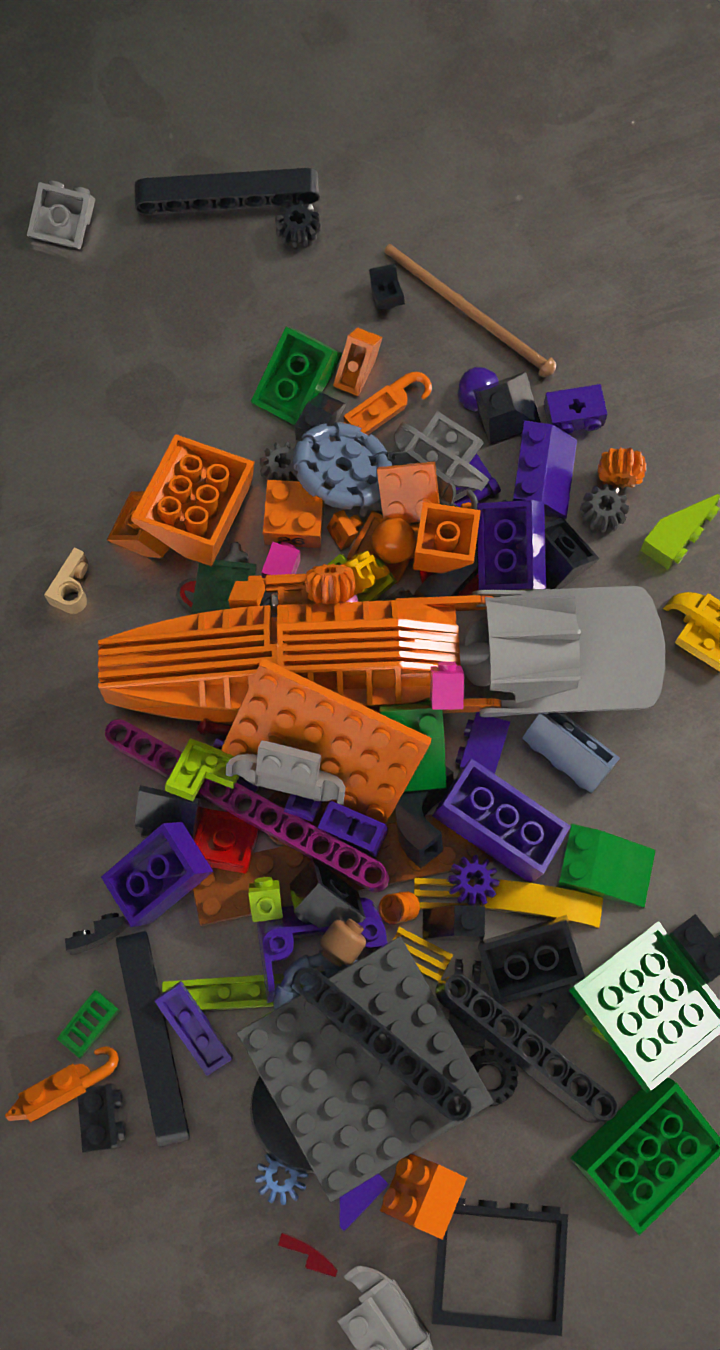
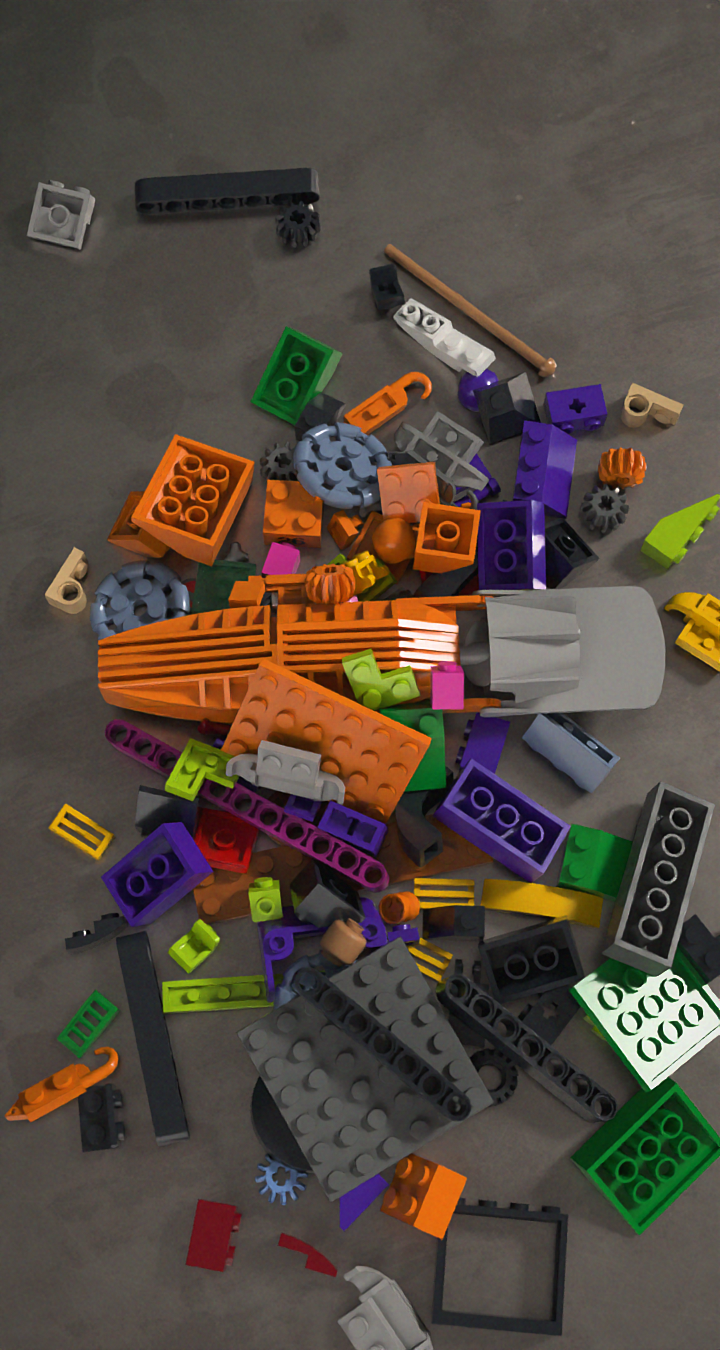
dark purple plate [155,981,233,1076] -> none
orange slope [333,327,383,396] -> none
dark purple gear [447,855,499,906] -> none
none -> yellow tile [48,803,115,861]
none -> sand blue plate [90,560,190,640]
none -> lime bracket [168,919,220,974]
none -> dark red brick [185,1199,242,1272]
none -> lime plate [342,649,421,711]
none -> dark purple plate [387,924,420,946]
none -> white slope [393,298,496,377]
none -> dark grey brick [601,781,715,977]
none -> tan plate [620,383,684,428]

